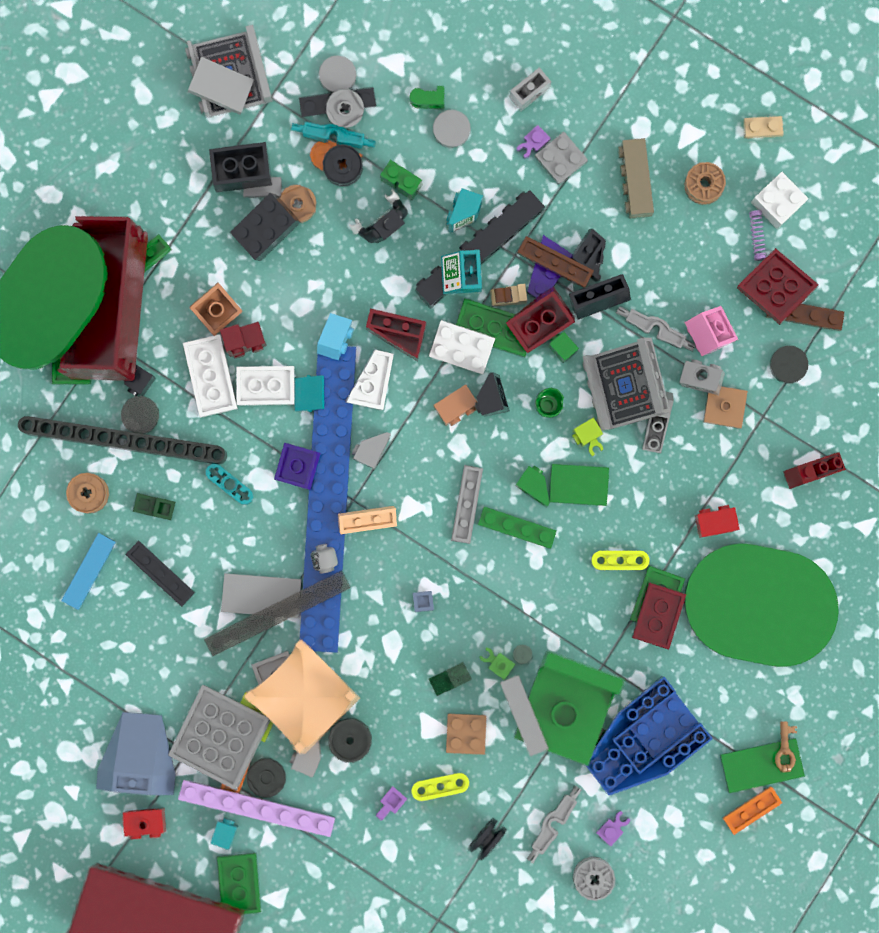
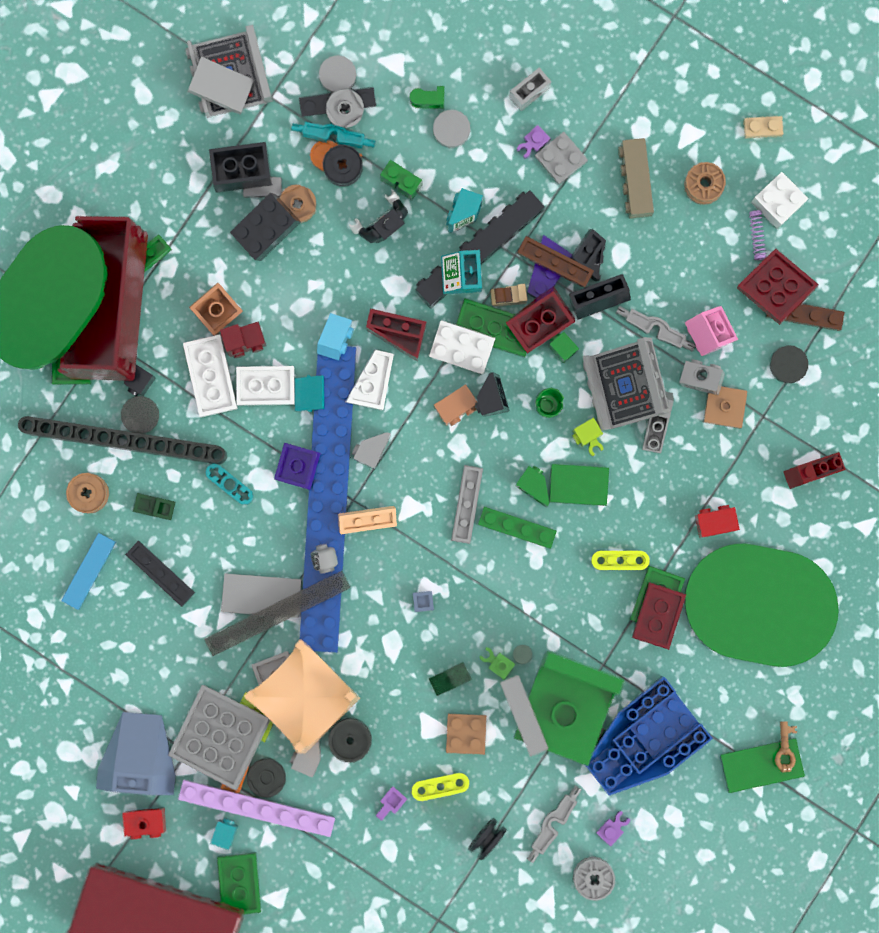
orange plate [722,786,782,835] -> none

